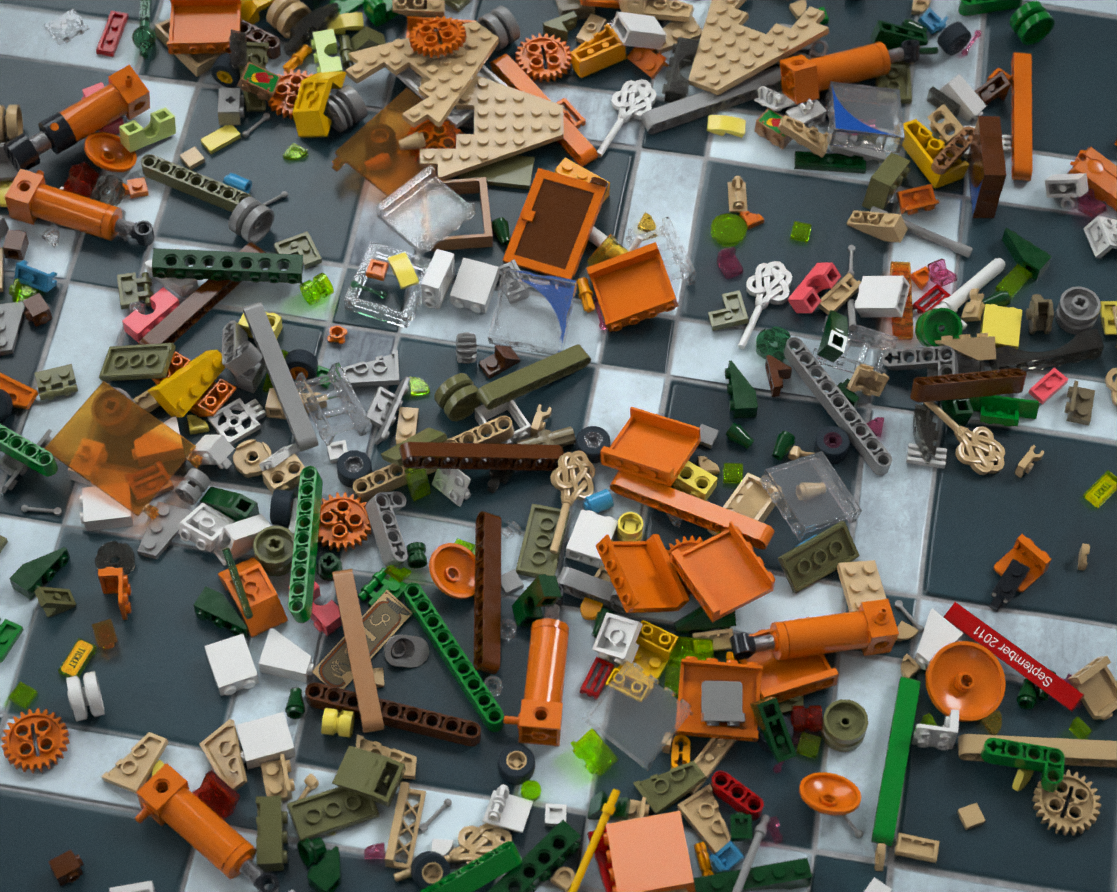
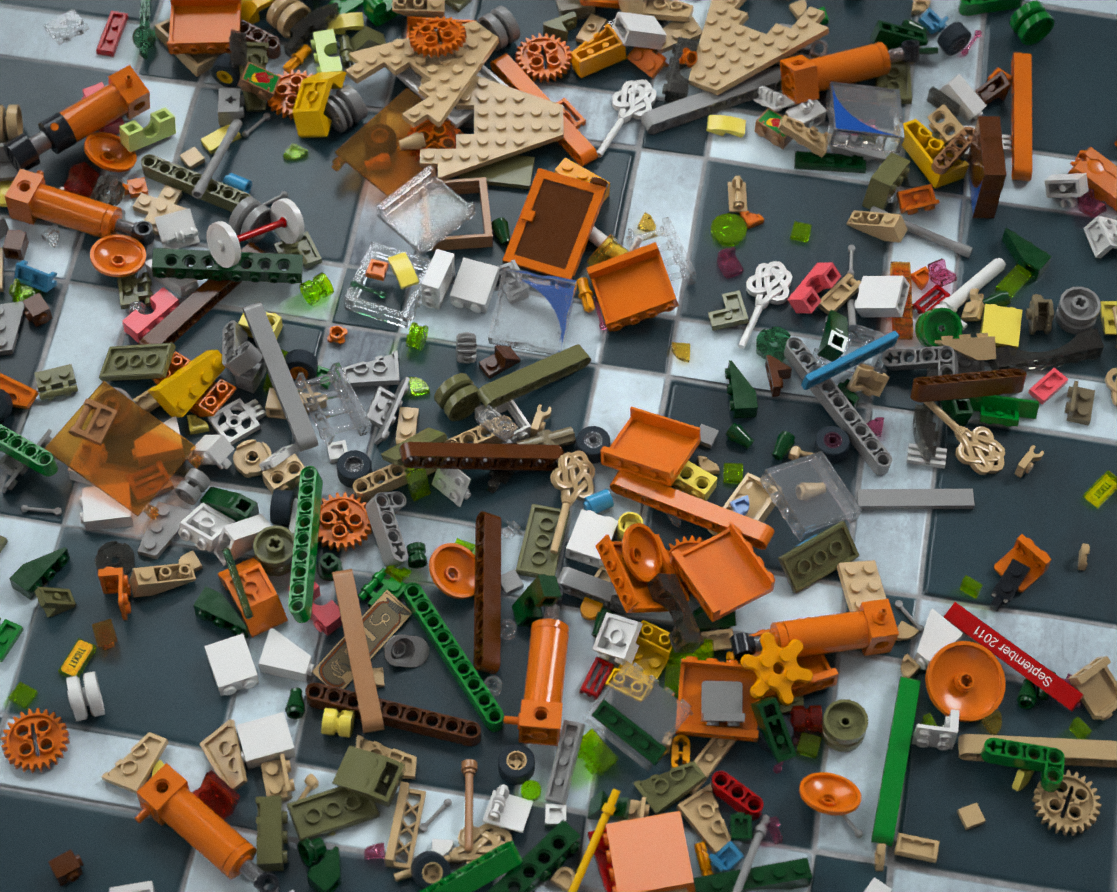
none -> medium nougat plate [69,398,118,446]
none -> orange dish [90,234,146,277]
none -> tan slope [129,562,196,597]
none -> tan plate [133,185,187,235]
none -> white hinge [154,208,200,249]
none -> tan tile [179,550,202,572]
none -> light grey piece [192,119,242,199]
none -> white piece [207,198,305,268]
none -> clear neon green wheel [406,322,428,351]
none -> medium nougat piece [461,759,478,853]
none -> clear slope [476,405,519,441]
none -> light grey tile [544,720,585,805]
none -> dark green tile [591,700,668,766]
none -> orange dish [621,523,662,582]
none -> clear smoke arch [647,573,705,653]
none -> clear yellow tile [671,342,690,362]
none -> orange plate [679,48,697,68]
none -> medium blue tile [730,495,750,516]
none -> light orange plate [740,632,813,706]
none -> dark azure tile [801,331,899,390]
none -> light grey tile [857,489,975,509]
none -> clear neon green tile [960,575,983,599]

